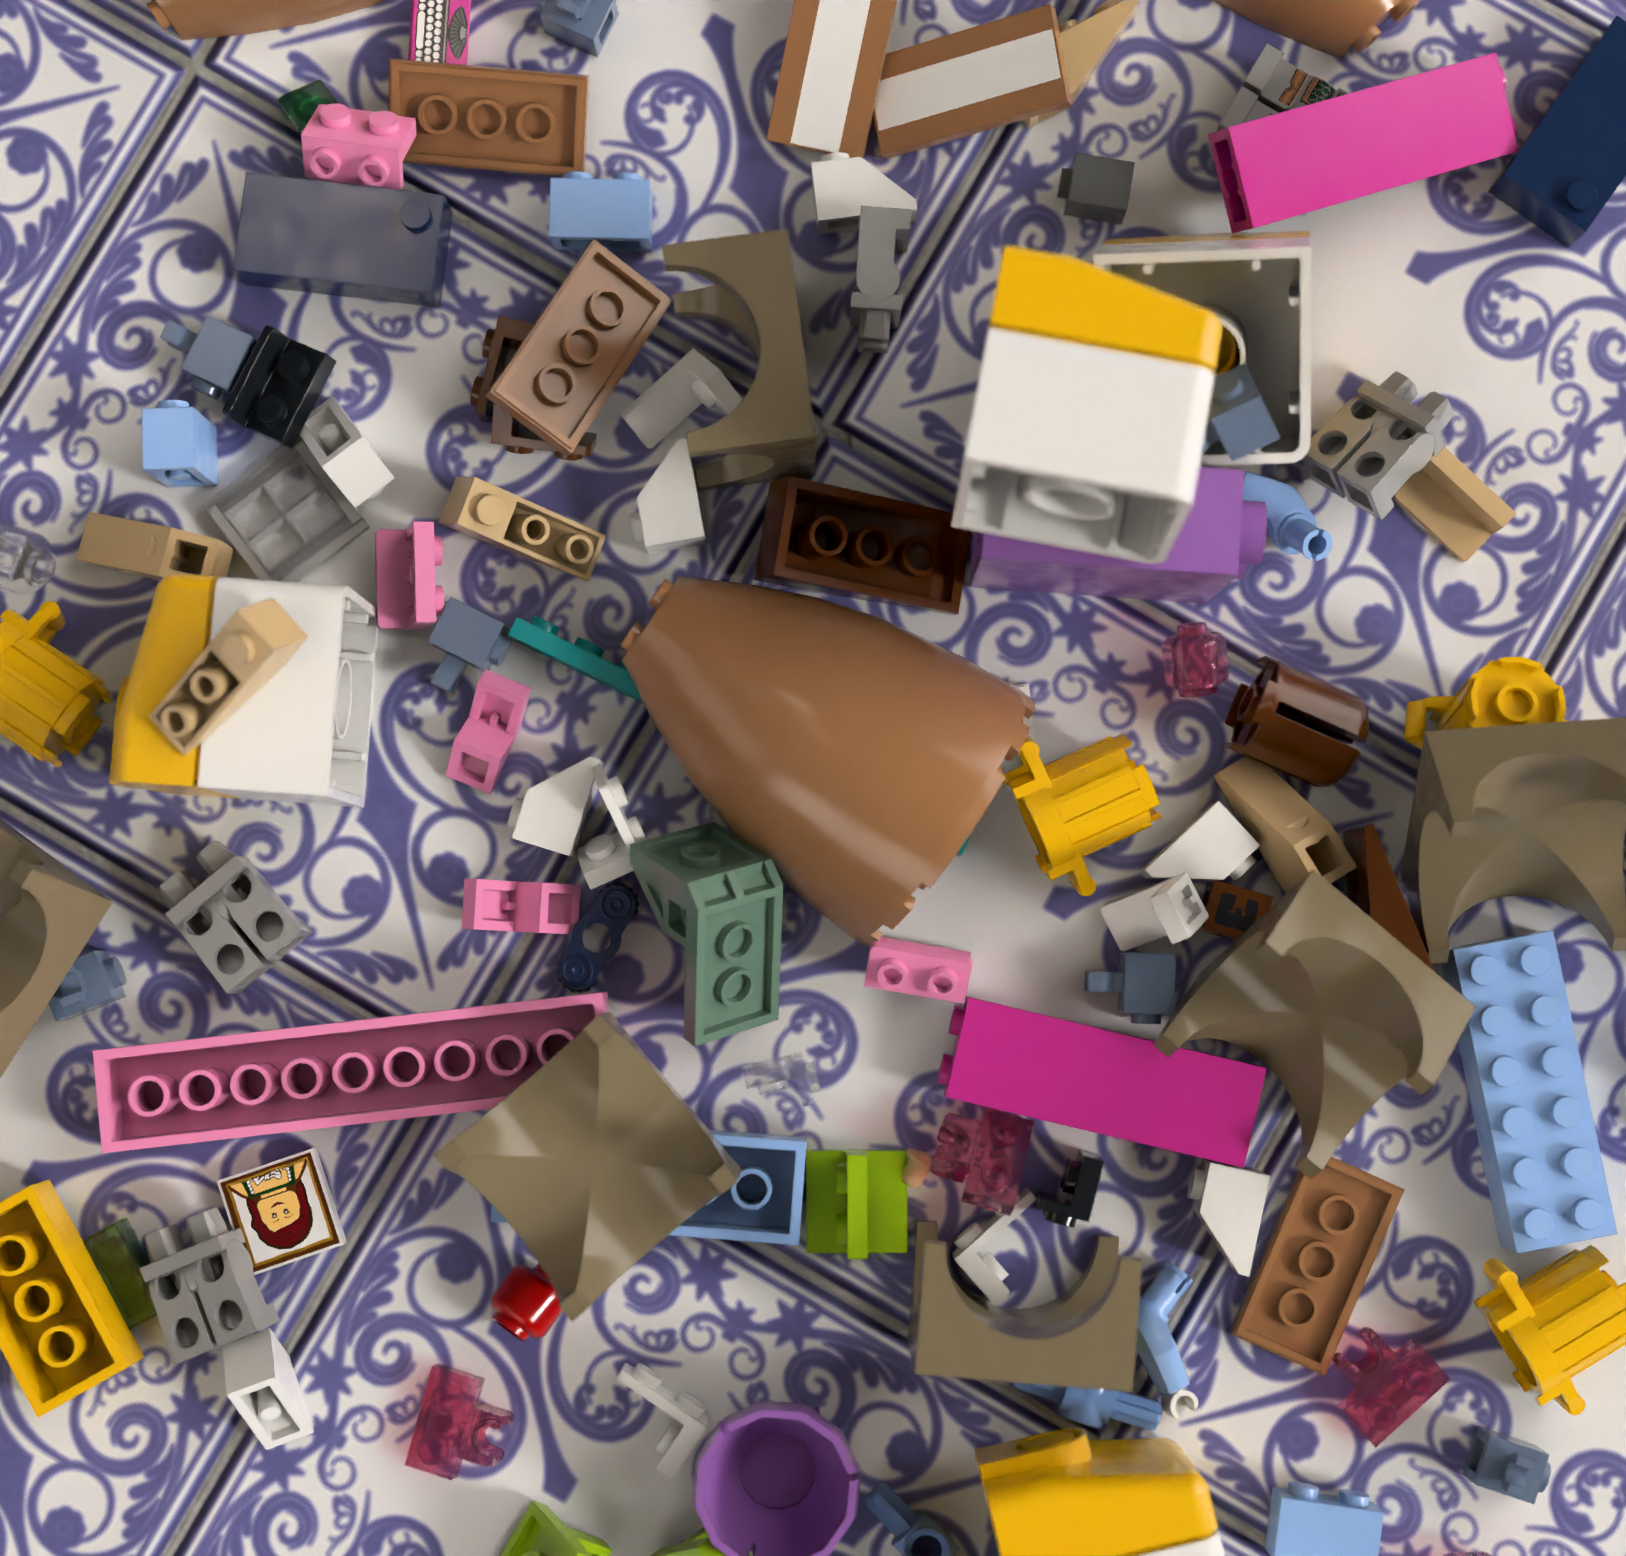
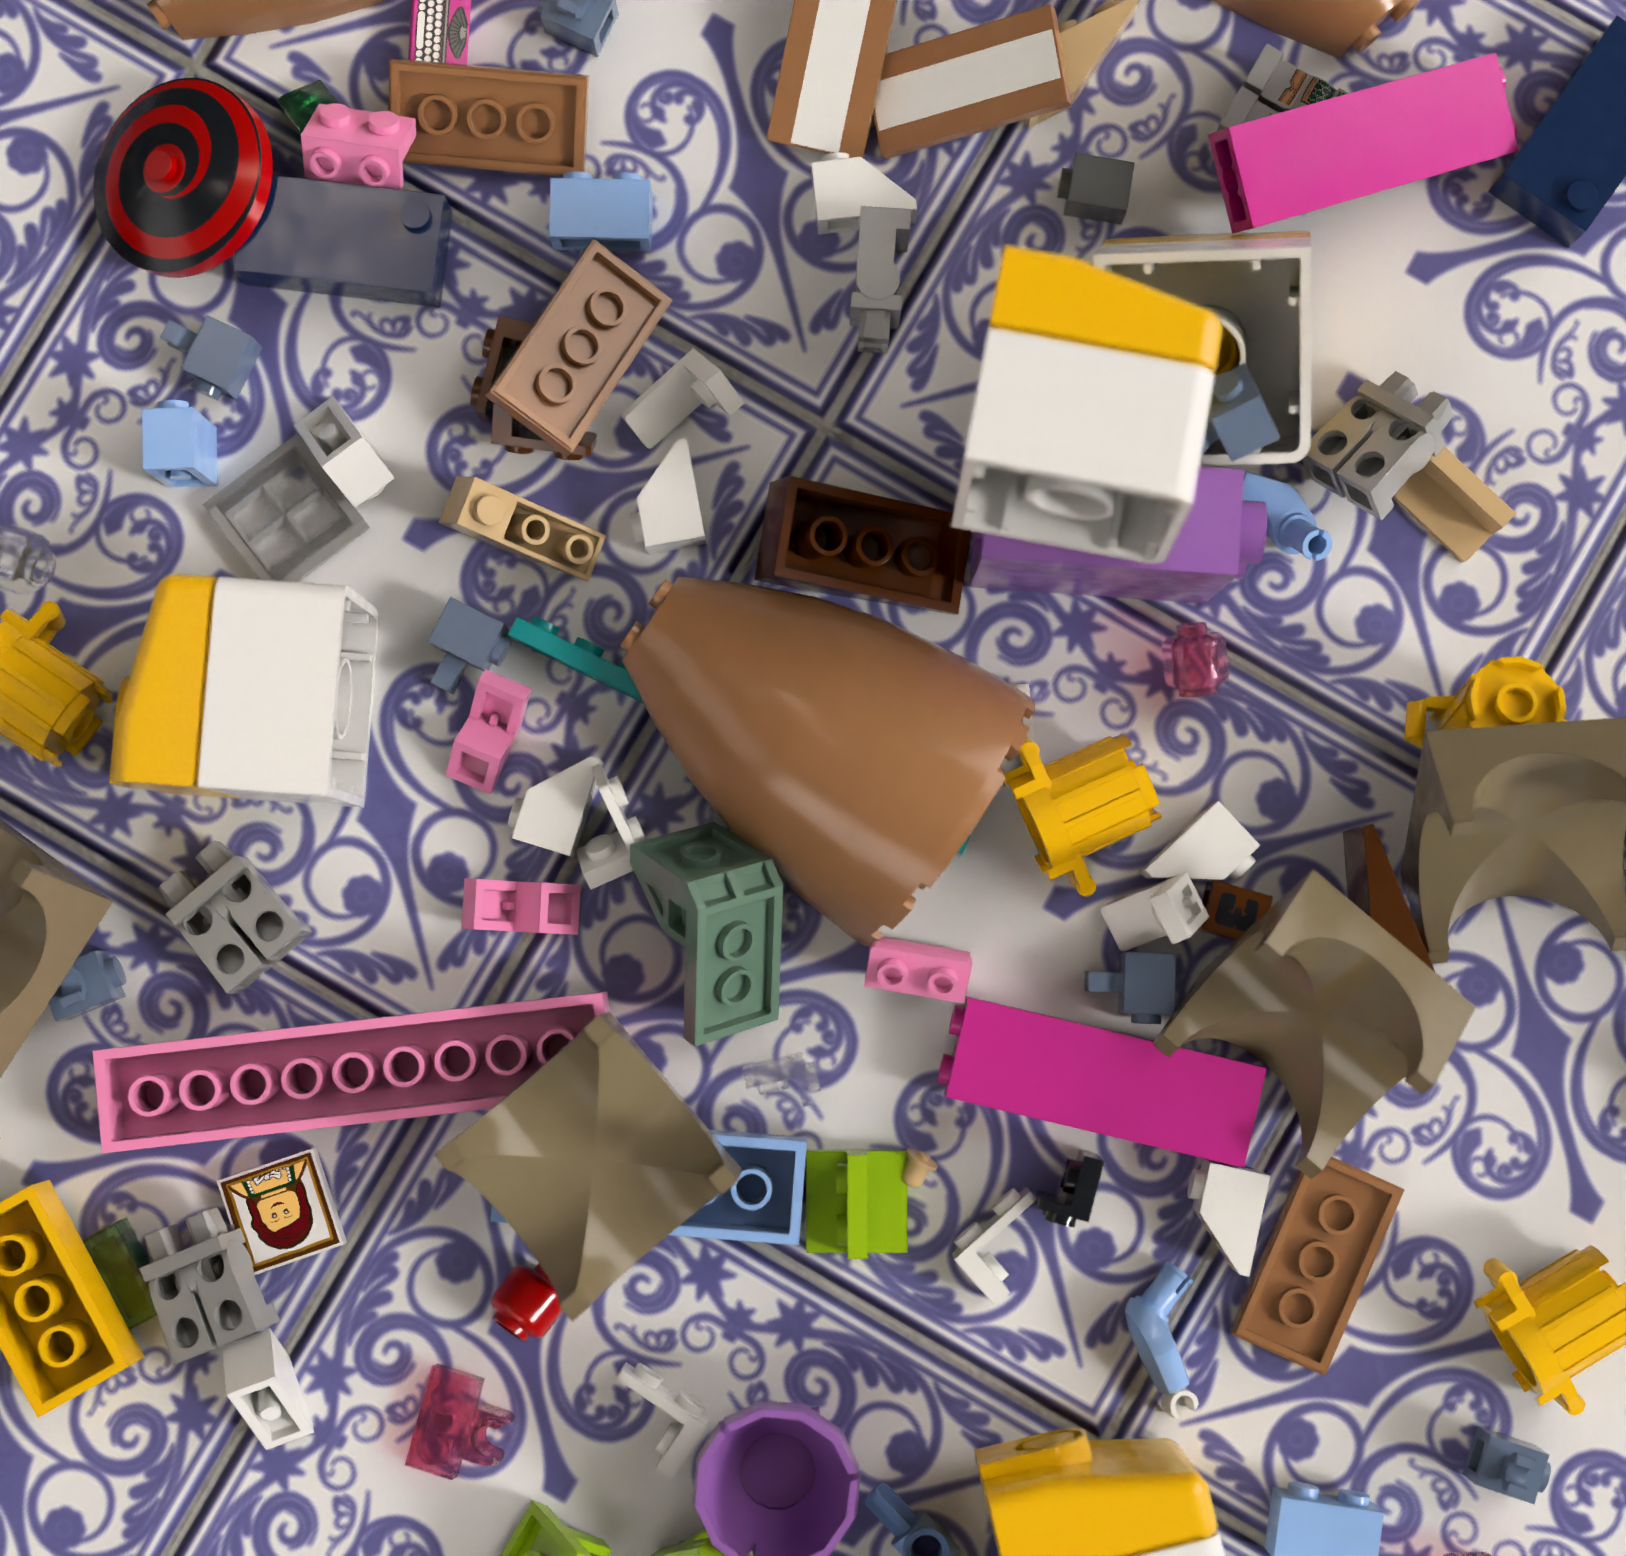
tan slope [76,512,234,581] -> none
tan slope [149,597,309,756] -> none
black bracket [222,325,337,449] -> none
bright pink bracket [375,521,444,630] -> none
dark blue piece [556,883,640,993] -> none
dark tan piece [662,229,816,491] -> none
dark tan piece [907,1219,1142,1392] -> none
clear pink plate [929,1107,1034,1216] -> none
medium blue axle [1013,1382,1162,1431] -> none
tan slope [1213,756,1357,894] -> none
reddish brown cylinder [1223,656,1369,787] -> none
clear pink plate [1332,1327,1450,1448] -> none
light blue brick [1441,931,1617,1254] -> none
none -> dish [93,78,273,278]

